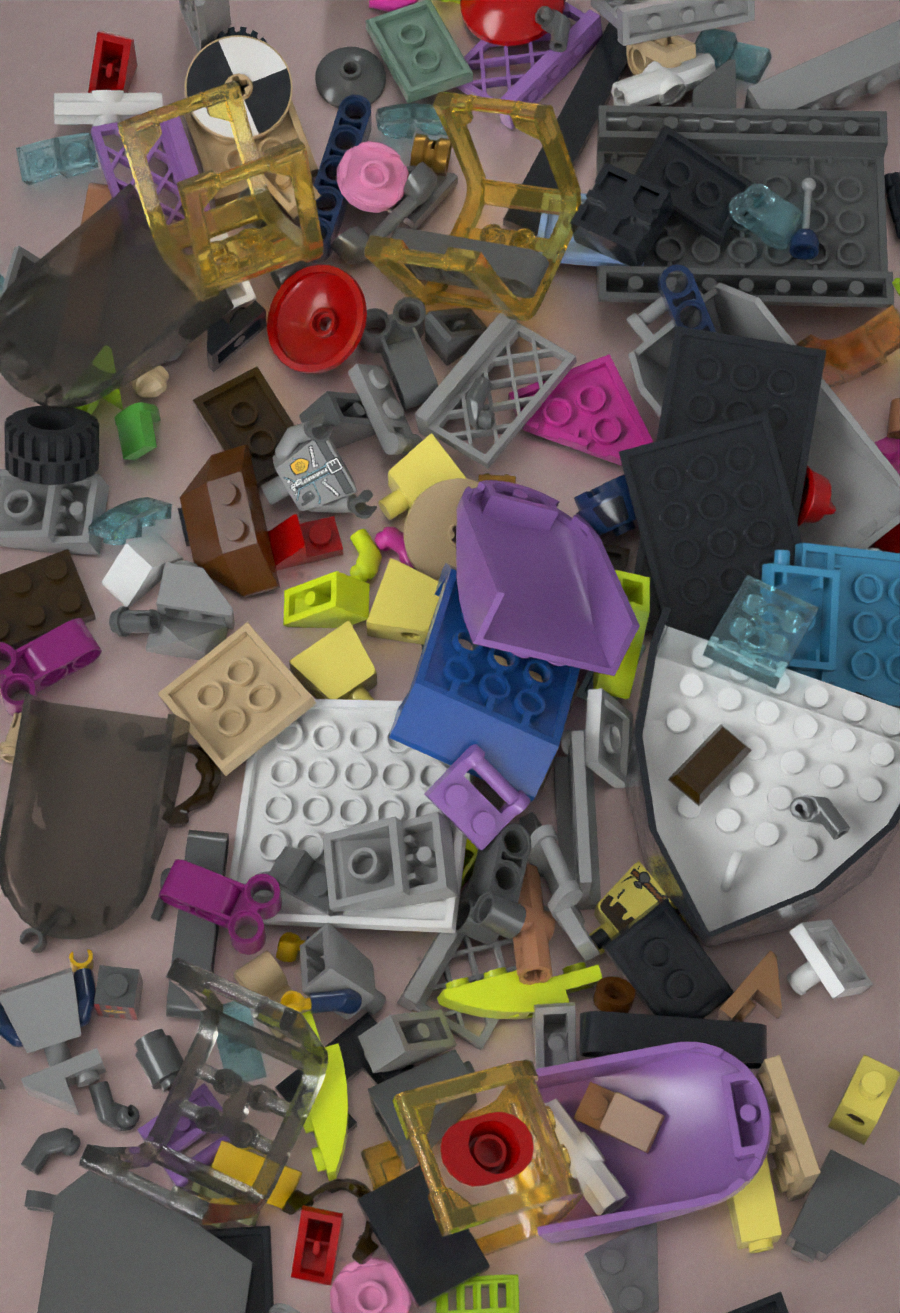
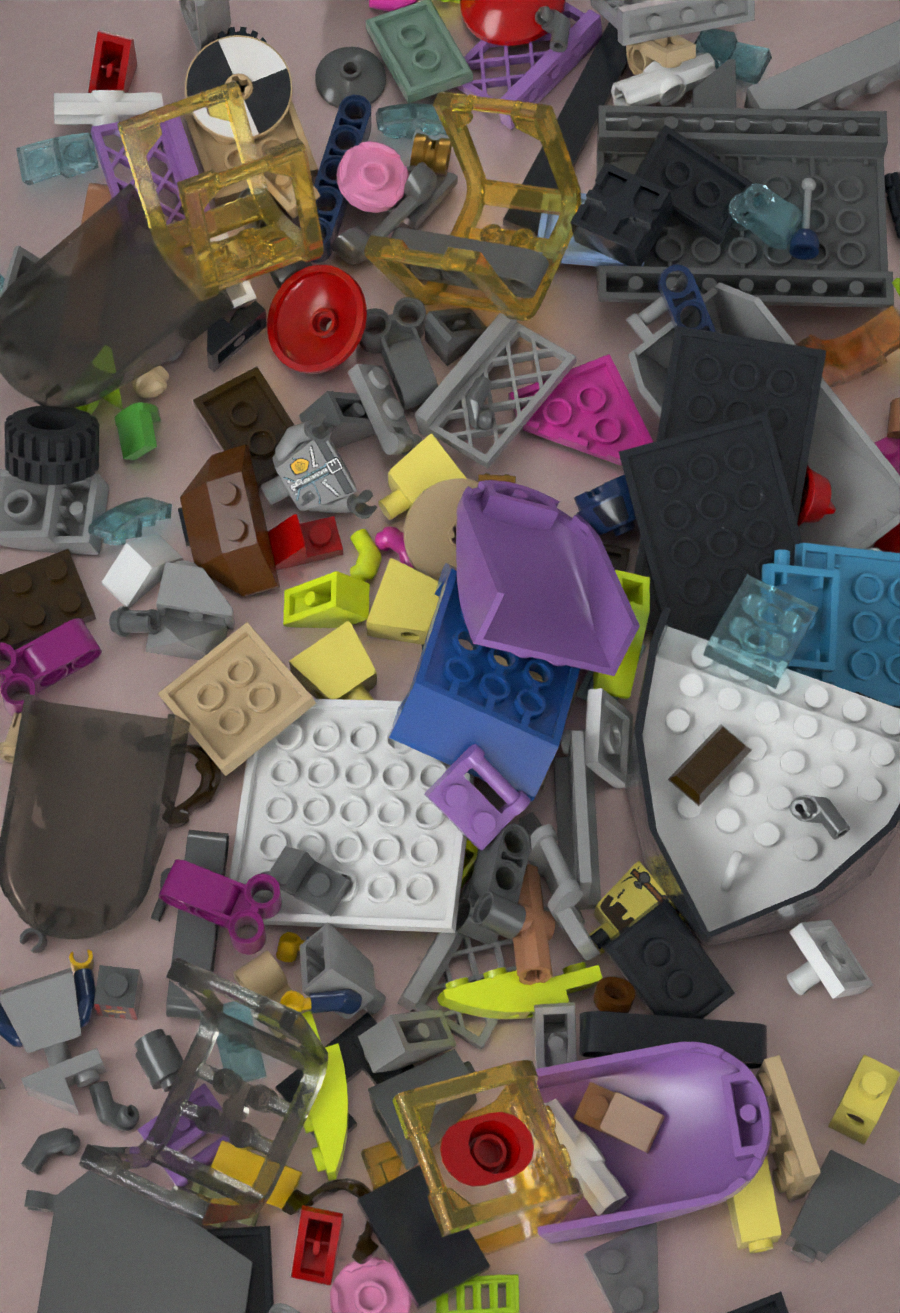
light grey slope [322,812,459,912] -> none
medium nougat slope [717,950,782,1022] -> none

